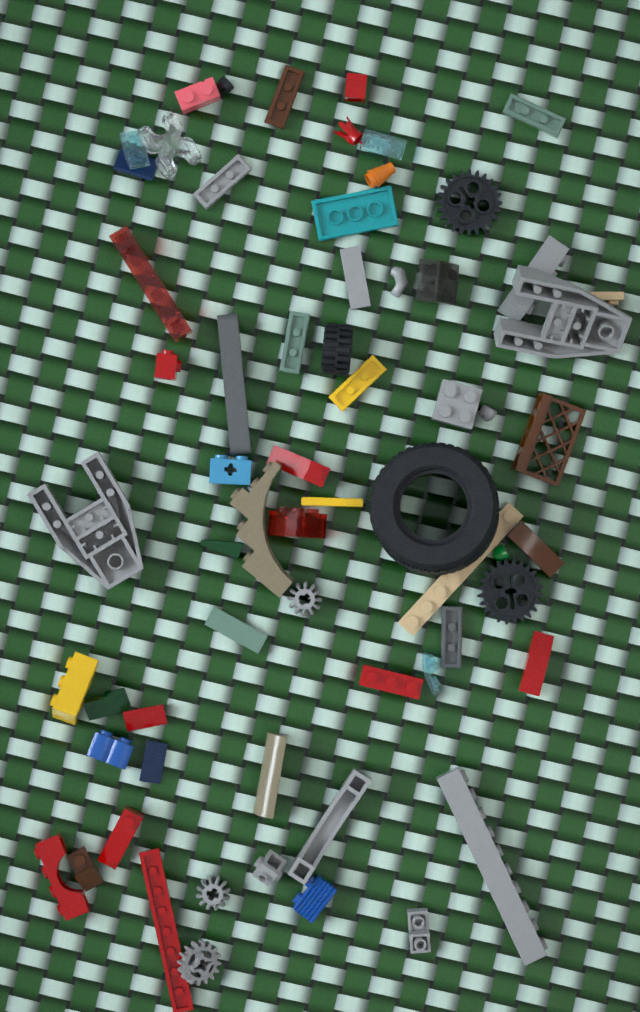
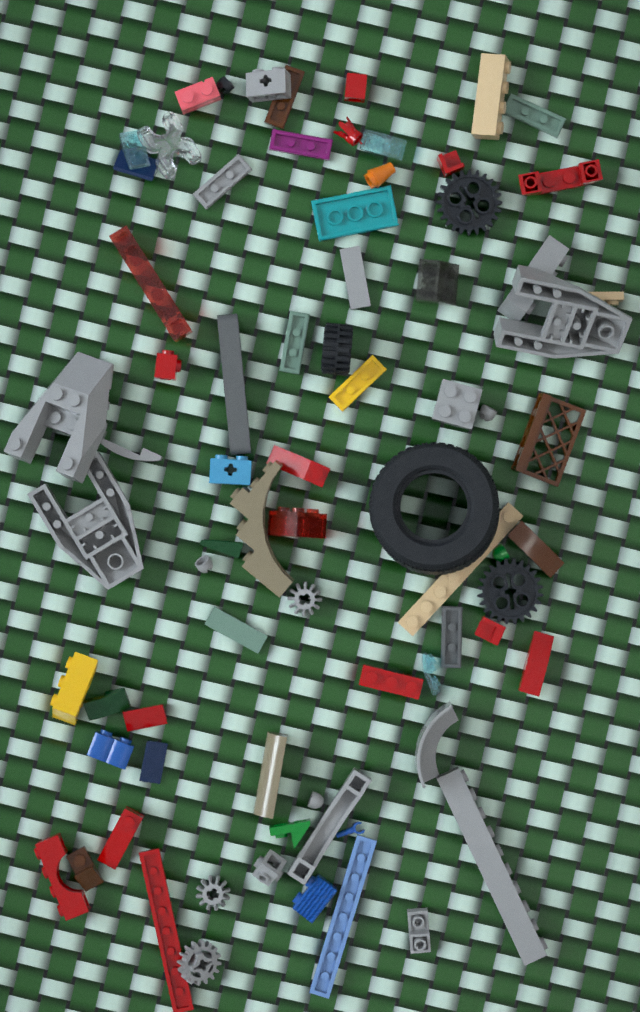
yellow tile [301,497,363,507] -> none
light grey arm [391,266,408,298] -> none
none -> light grey wedge [4,352,114,484]
none -> light grey slope [100,431,163,462]
none -> light grey hinge [195,555,213,573]
none -> light grey brick [246,67,291,103]
none -> magenta tile [269,129,333,161]
none -> green slope [269,818,311,848]
none -> light grey hinge [307,791,324,809]
none -> medium blue plate [309,834,377,999]
none -> blue hand [336,821,365,838]
none -> light grey panel [415,701,459,788]
none -> red panel [437,150,465,178]
none -> tan brick [471,53,511,140]
none -> red panel [474,616,506,646]
none -> red slope [518,159,603,196]

